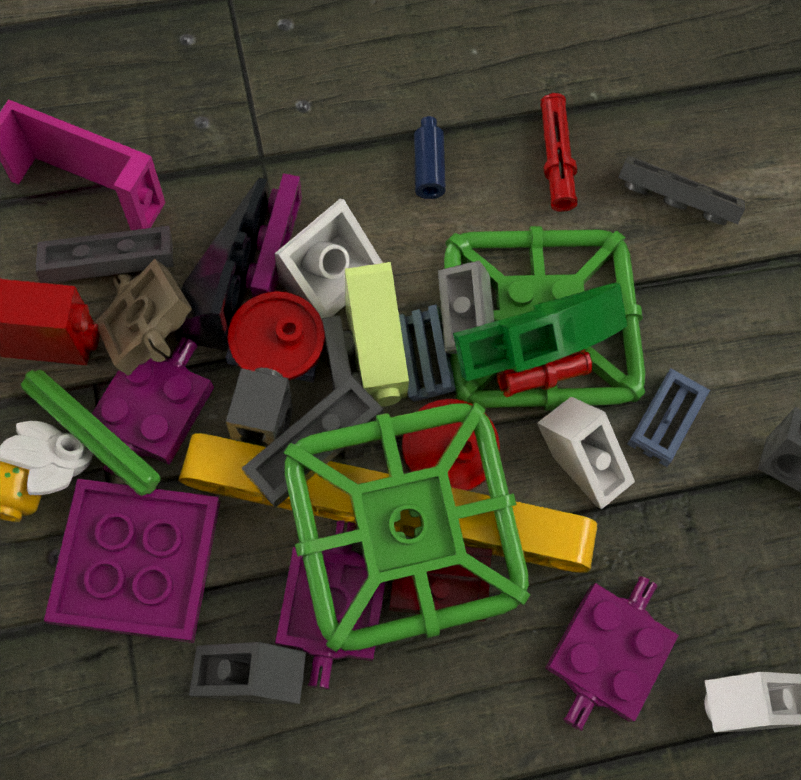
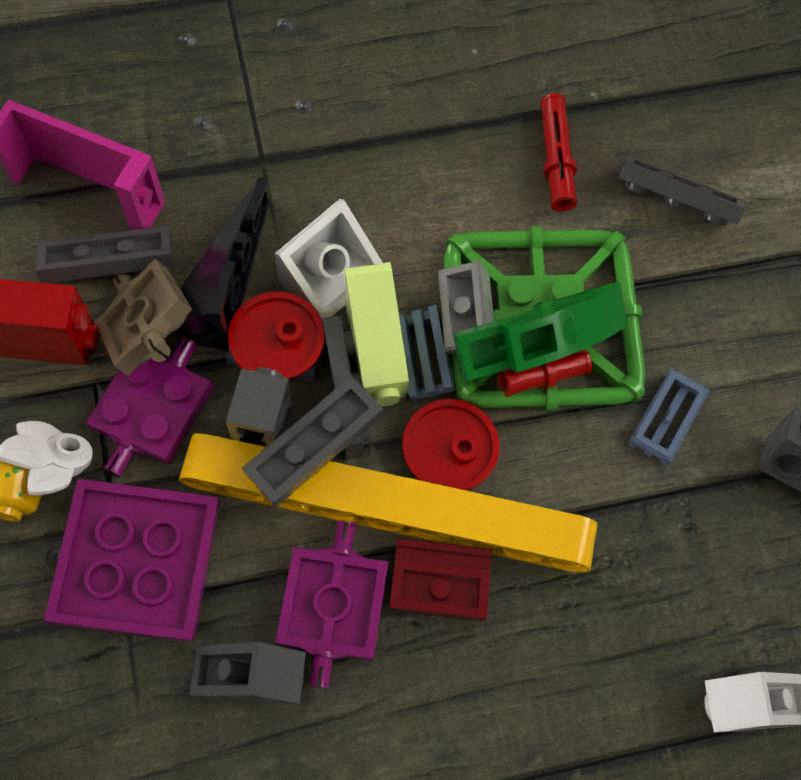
bright green axle [21,370,161,496] -> none
magenta plate [246,173,302,297] -> none
bright green plate [283,402,530,652] -> none
dark blue cylinder [414,116,446,199] -> none
white slope [537,397,635,509] -> none
magenta plate [545,576,679,731] -> none

